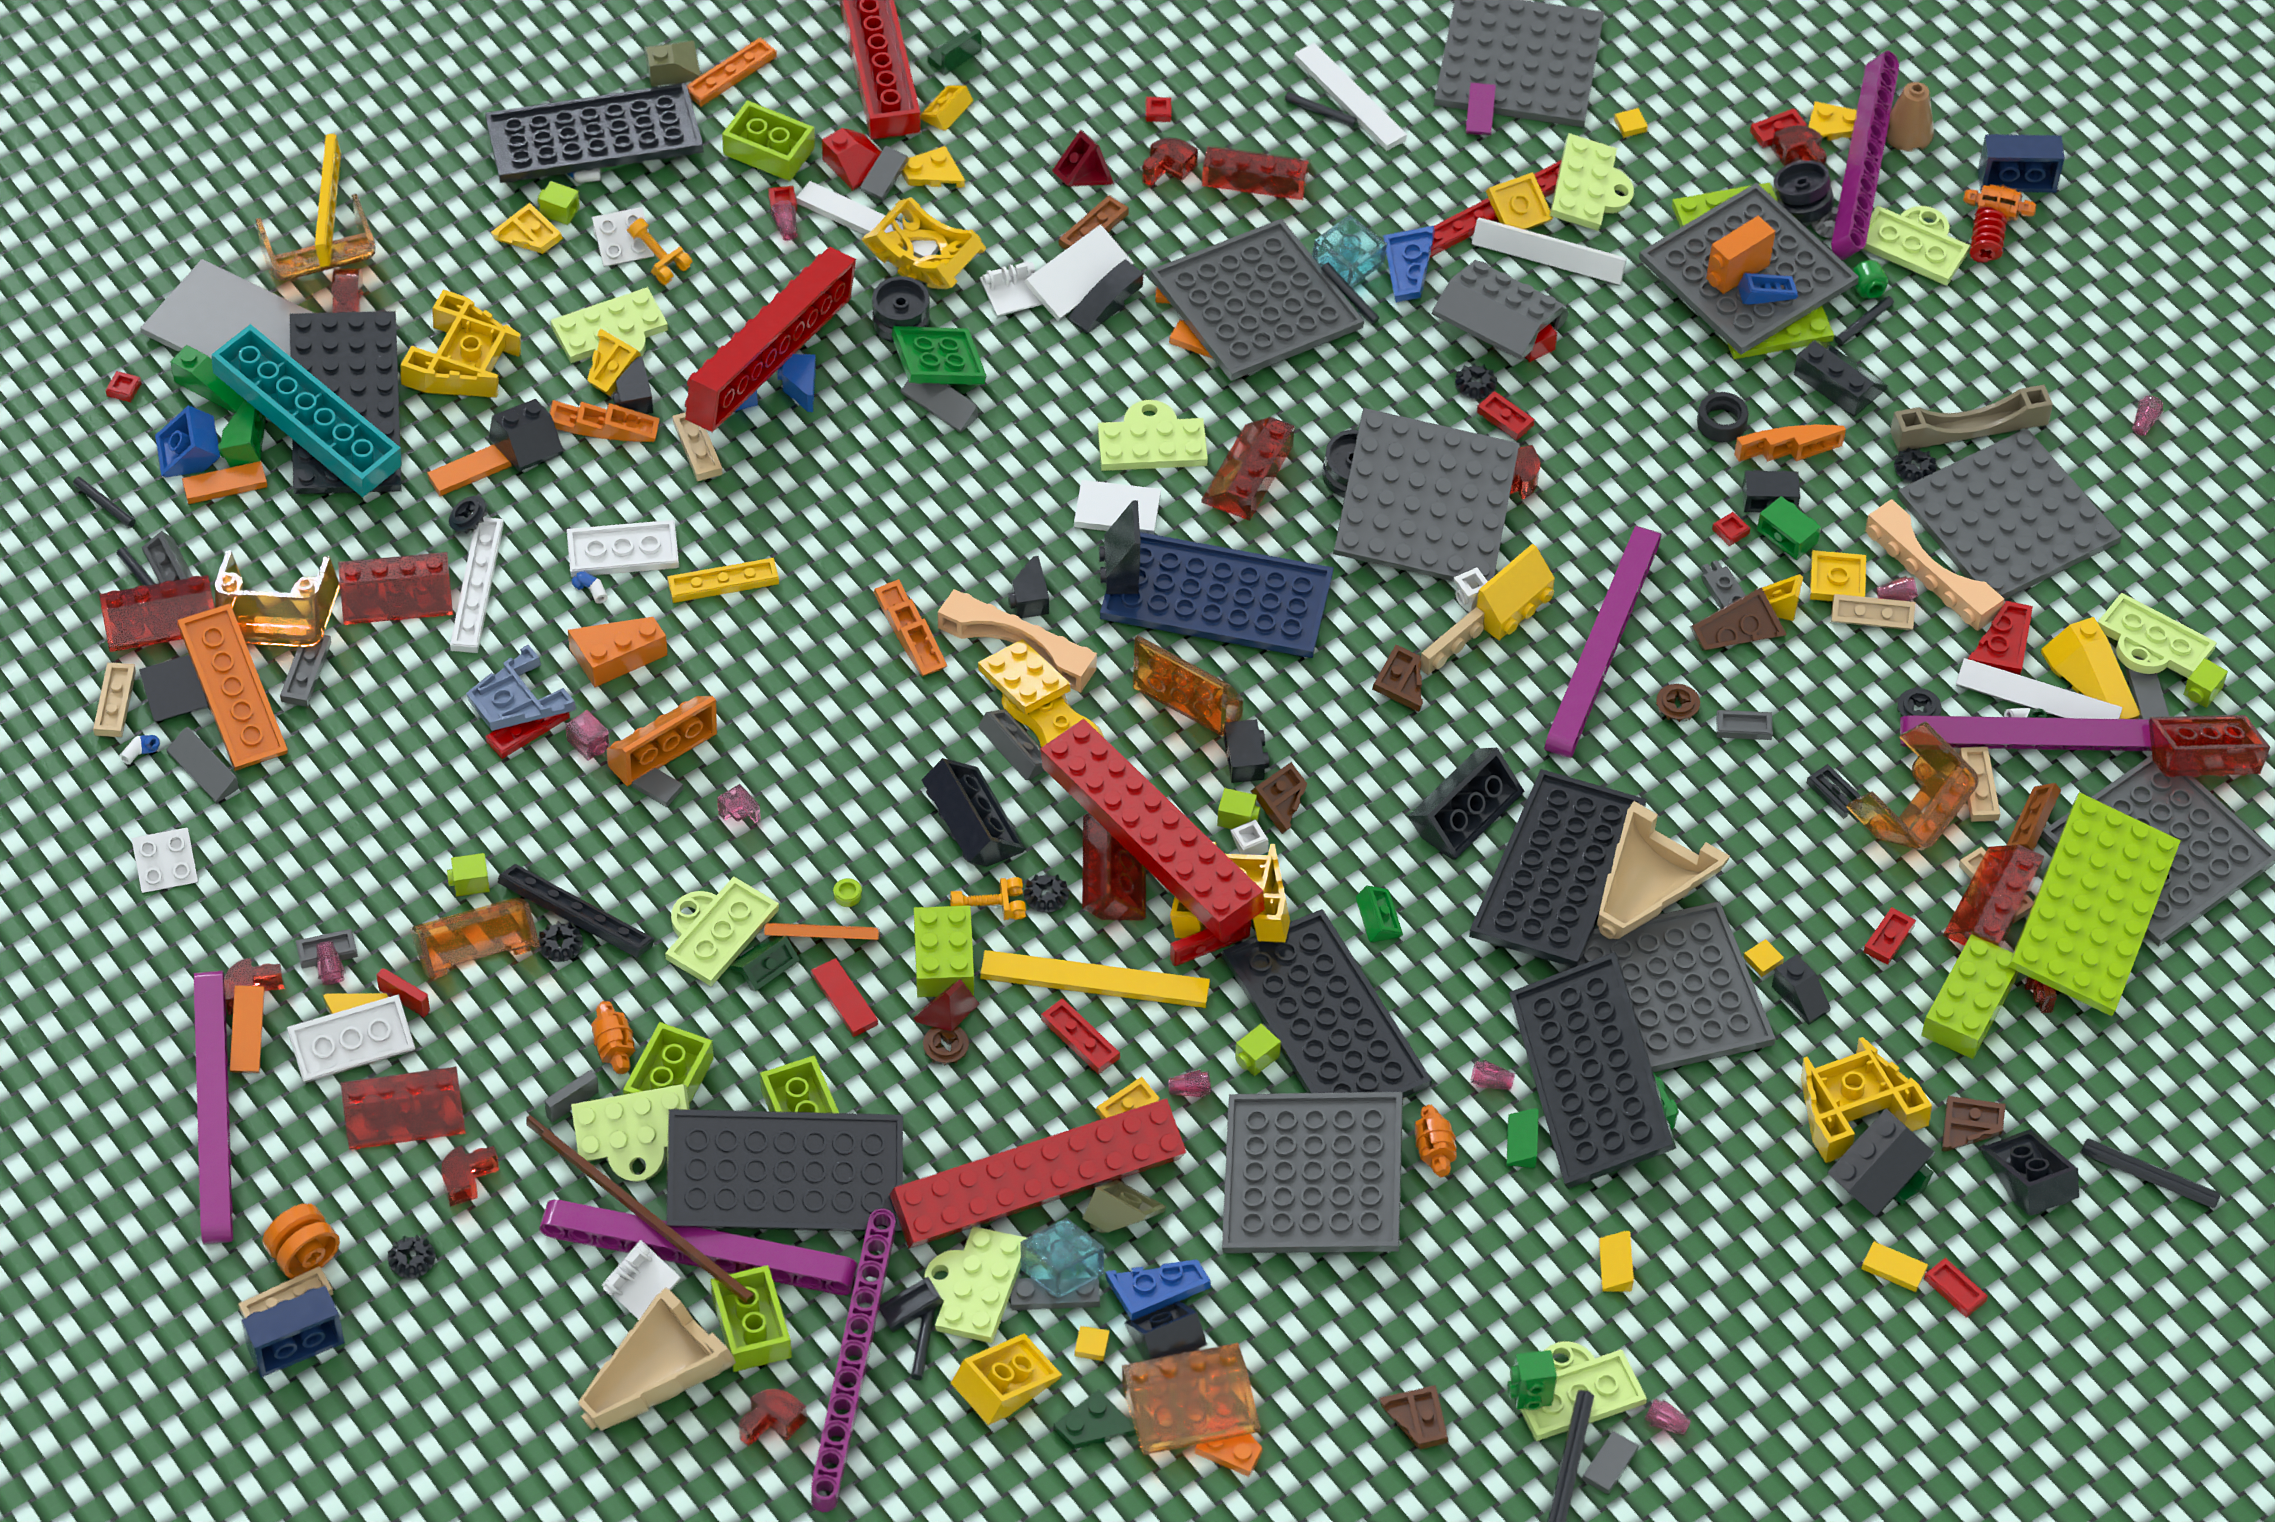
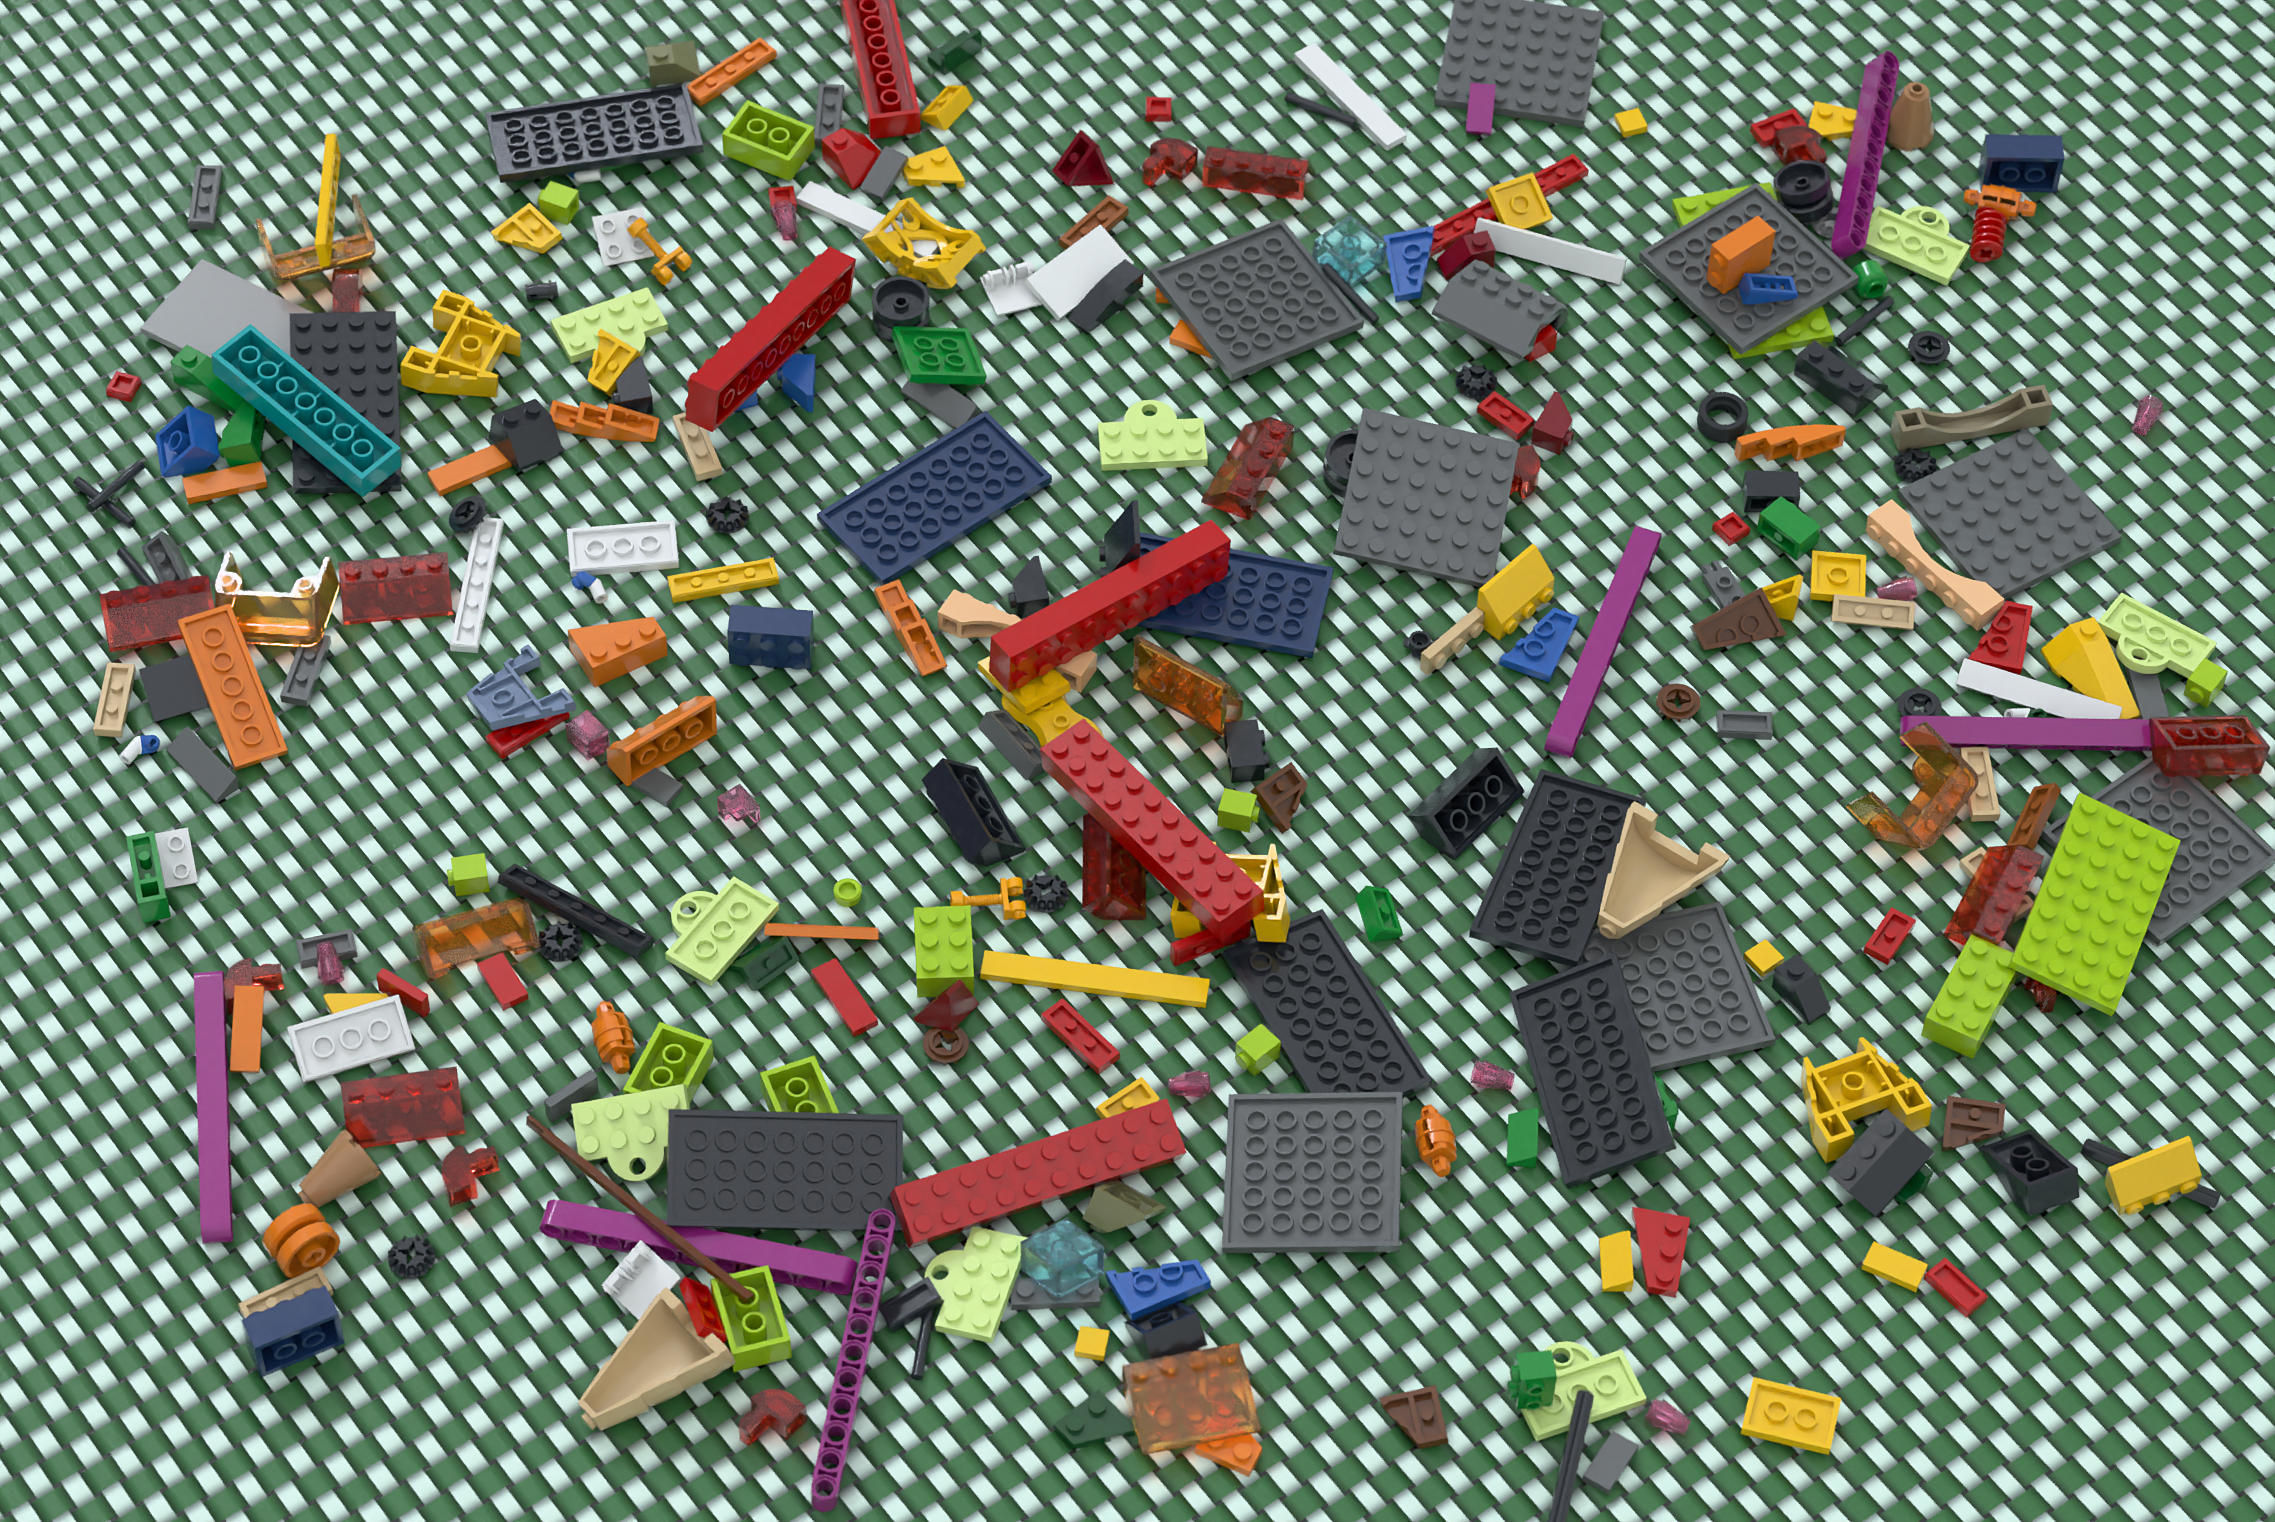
yellow slope [951,1333,1062,1425] -> none
white tile [1074,480,1161,535] -> none
white slope [1231,820,1269,855] -> none
reddish brown wing [1372,645,1423,712] -> none
white brick [1454,568,1488,612] -> none
yellowish green plate [1549,133,1634,231] -> none
black tile [1806,764,1865,819] -> none
none -> black bar [86,460,145,513]
none -> green slope [126,831,171,923]
none -> dark grey tile [188,165,223,230]
none -> medium nougat cone [298,1129,382,1208]
none -> tile [477,952,529,1011]
none -> black pin [525,280,559,302]
none -> red tile [679,1277,727,1344]
none -> black gear [706,497,749,534]
none -> dark blue brick [727,605,814,670]
none -> dark grey tile [814,84,845,147]
none -> dark blue plate [817,411,1052,586]
none -> red brick [989,520,1231,693]
none -> black plate [1403,631,1433,659]
none -> dark red slope [1436,231,1496,280]
none -> blue wing [1499,608,1579,683]
none -> dark red slope [1531,391,1574,455]
none -> red wing [1631,1207,1690,1298]
none -> yellow plate [1741,1377,1841,1455]
none -> black gear [1908,331,1950,367]
none -> yellow slope [2104,1136,2202,1215]

